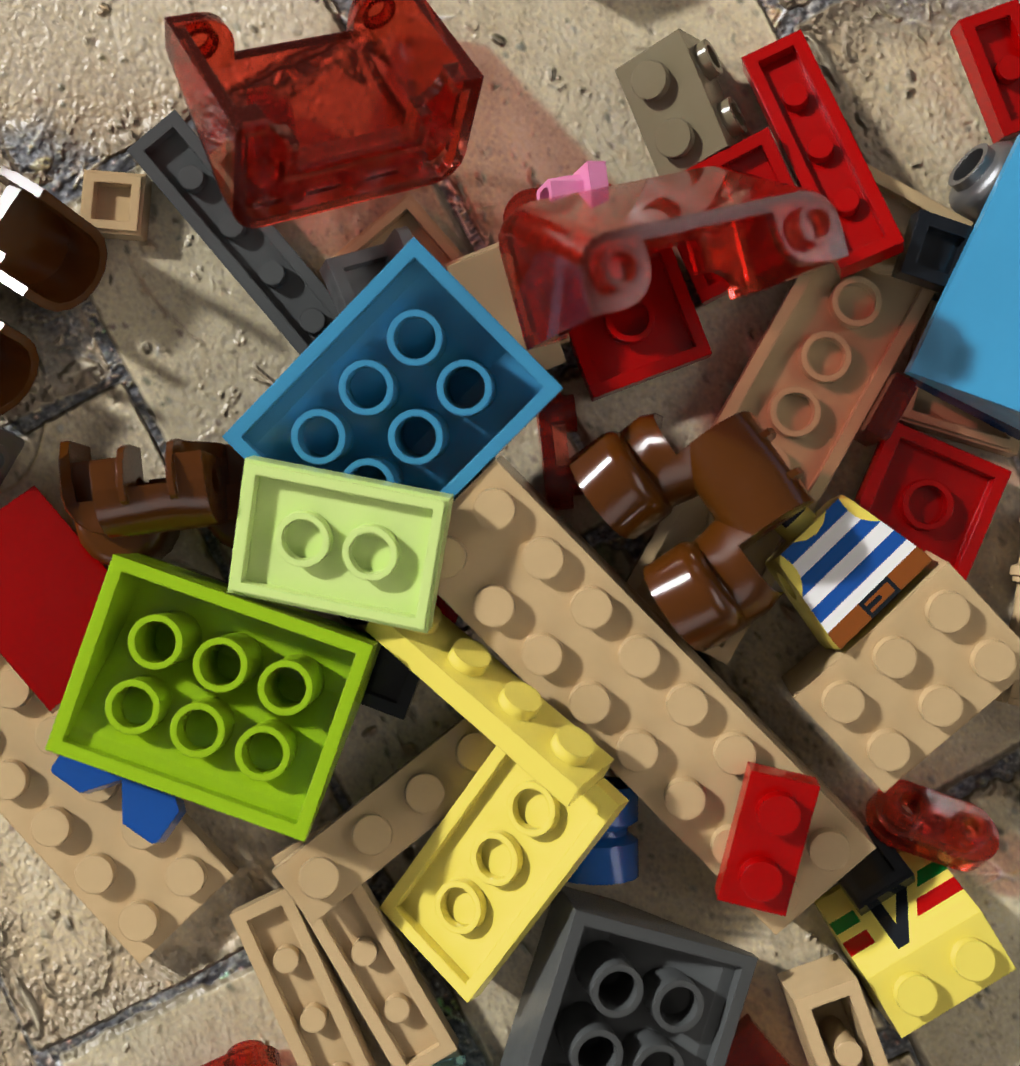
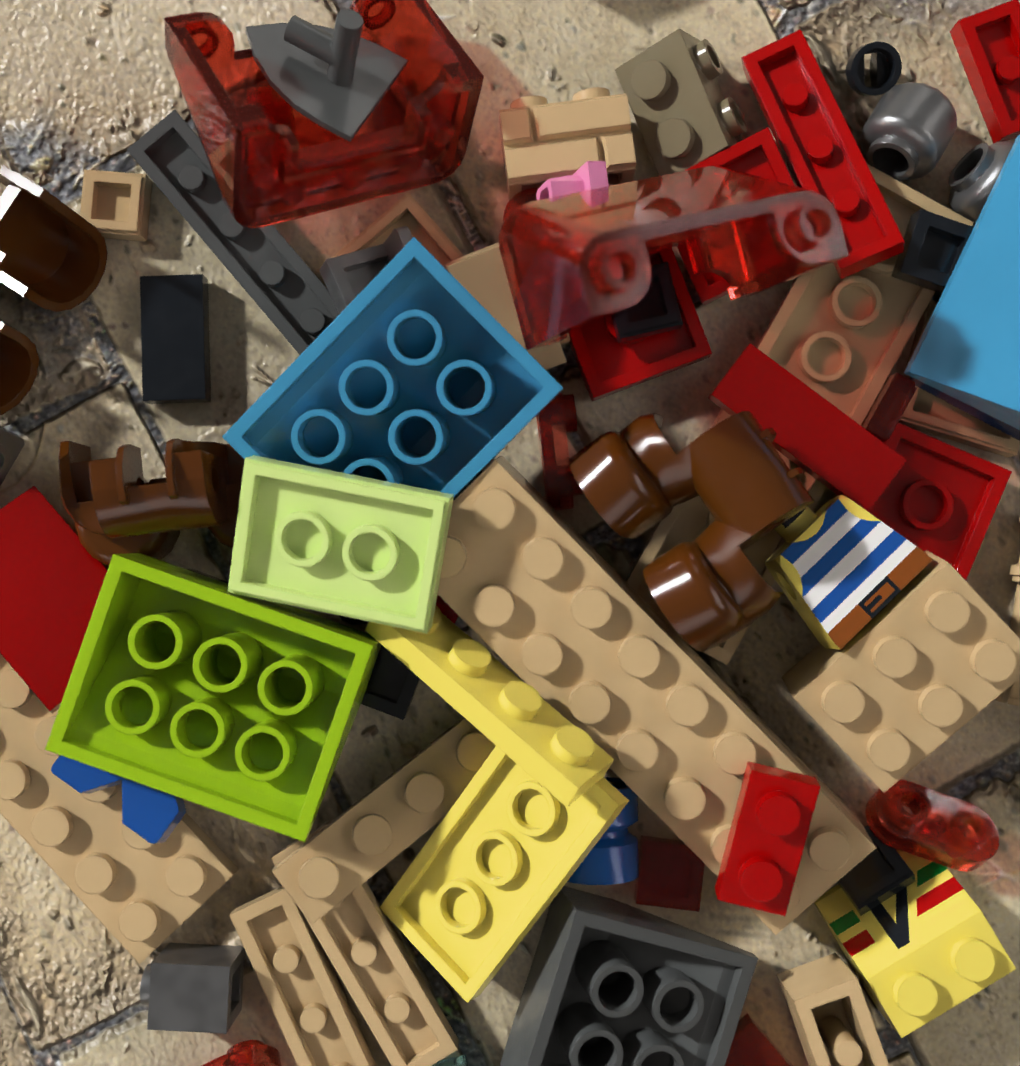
none -> black tile [140,274,211,404]
none -> flat silver brick [140,943,245,1034]
none -> dark grey shield [246,9,408,142]
none -> tan brick [499,87,636,201]
none -> black tile [604,262,683,343]
none -> clear red tile [634,835,705,912]
none -> red tile [708,343,907,512]
none -> black hinge [845,42,902,96]
none -> flat silver head [860,82,957,181]

